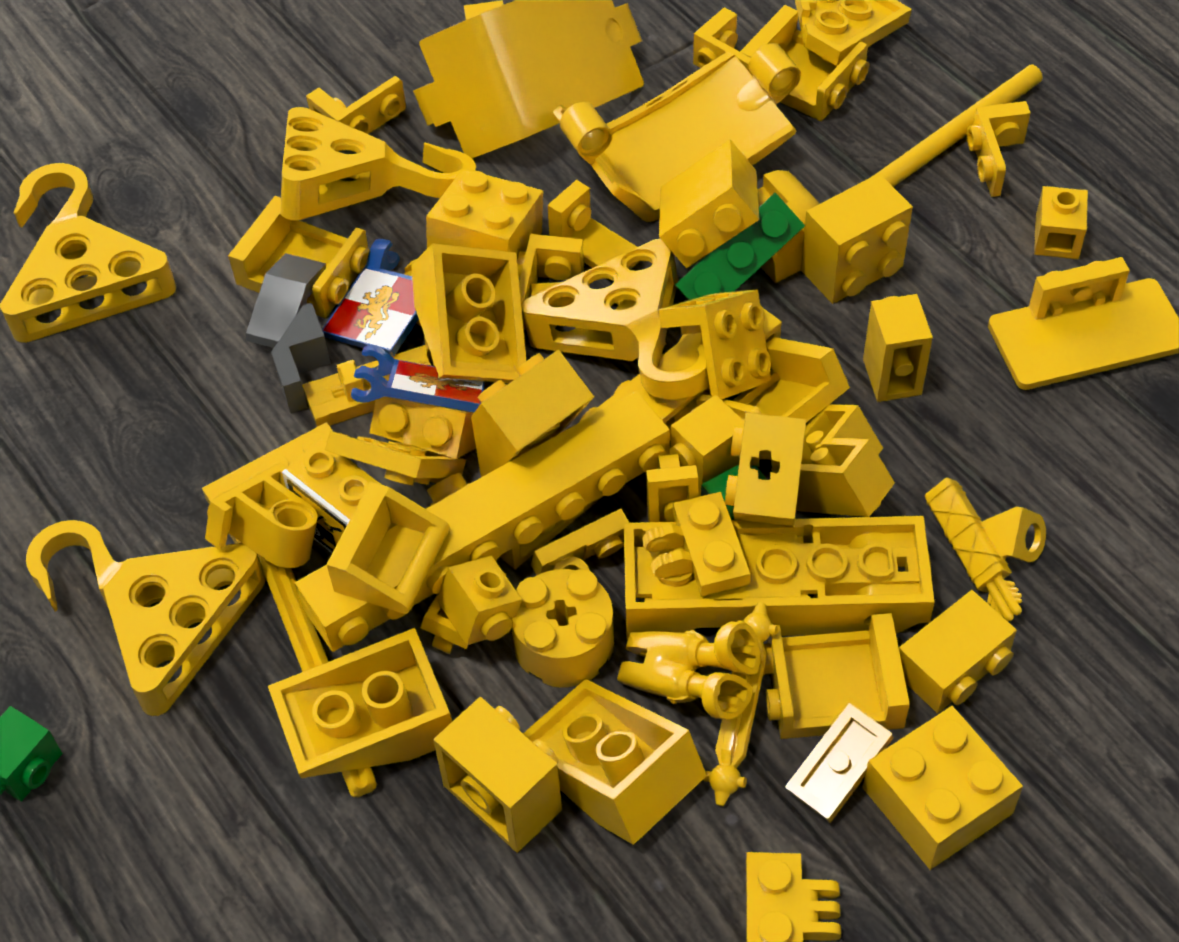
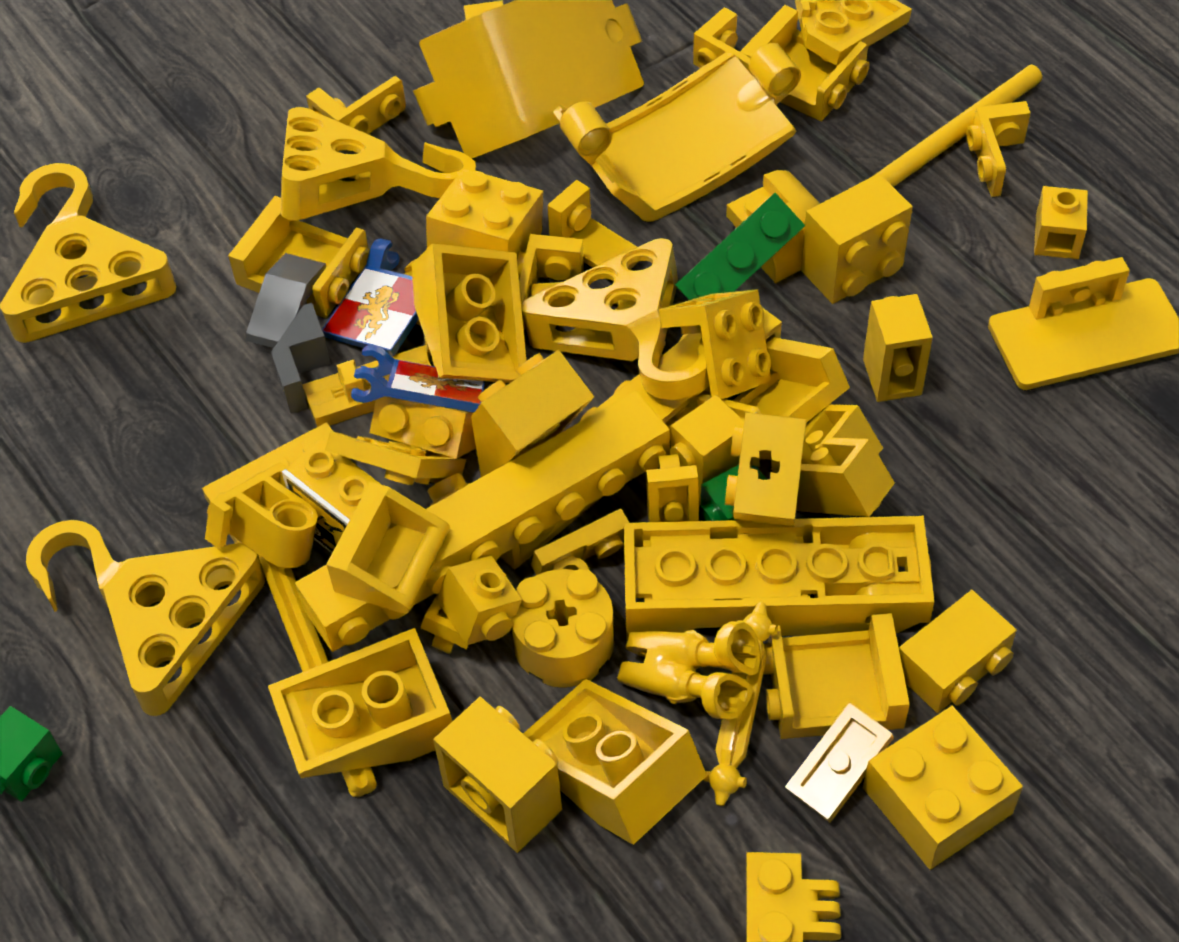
yellow hinge [642,492,751,596] -> none
yellow brick [659,139,759,269] -> none
yellow piece [925,478,1046,621] -> none

